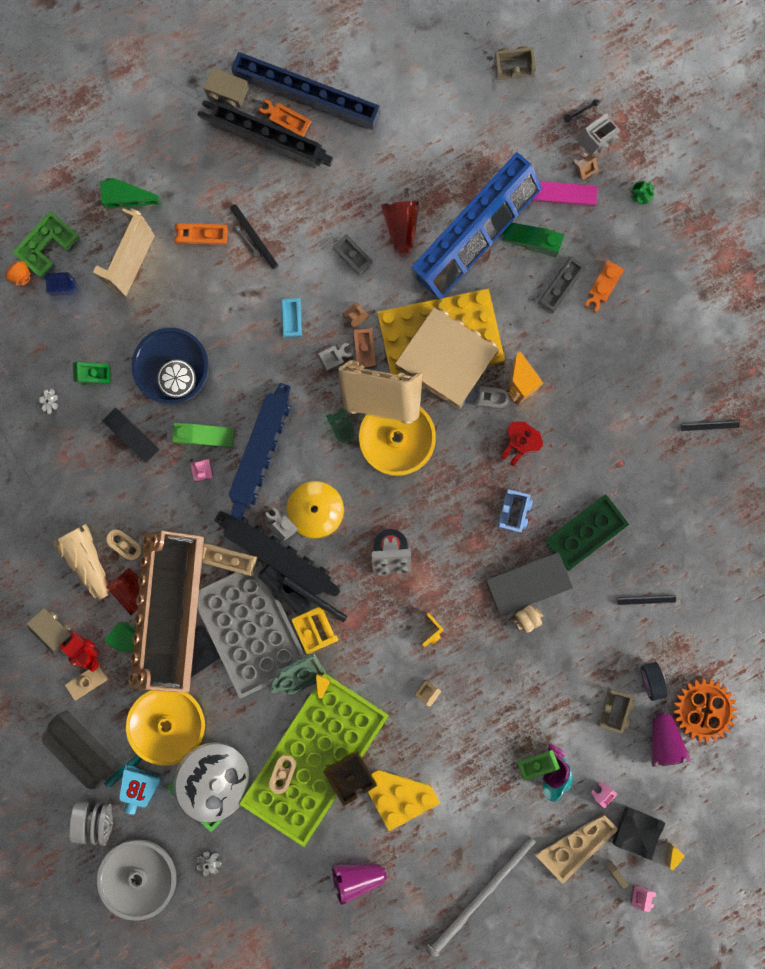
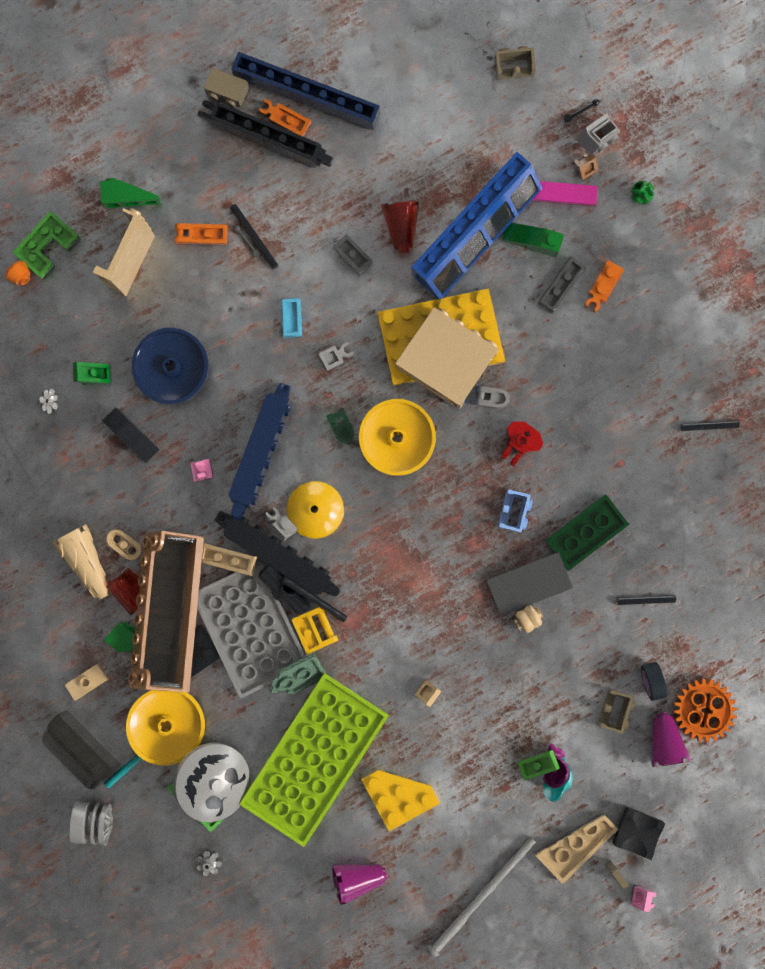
dark tan brick [27,608,72,656] -> none
clear blue brick [46,272,76,296] -> none
red hinge [59,632,100,672] -> none
light grey dish [97,839,177,921] -> none
medium azure torso [119,764,161,815] -> none
dish [157,359,196,398] -> none
bright green slope [173,423,234,448] -> none
tan plate [269,754,296,794] -> none
yellow slope [316,673,330,699] -> none
dark brown piece [323,750,377,806] -> none
tan windscreen [338,360,423,424] -> none
medium nougat tile [342,302,369,329] -> none
nougat plate [354,328,376,368] -> none
light grey plate [372,529,412,576] -> none
yellow bracket [422,612,444,647] -> none
light orange slope [508,352,543,404] -> none
bright pink tile [591,782,618,808] -> none
yellow slope [666,843,685,870] -> none

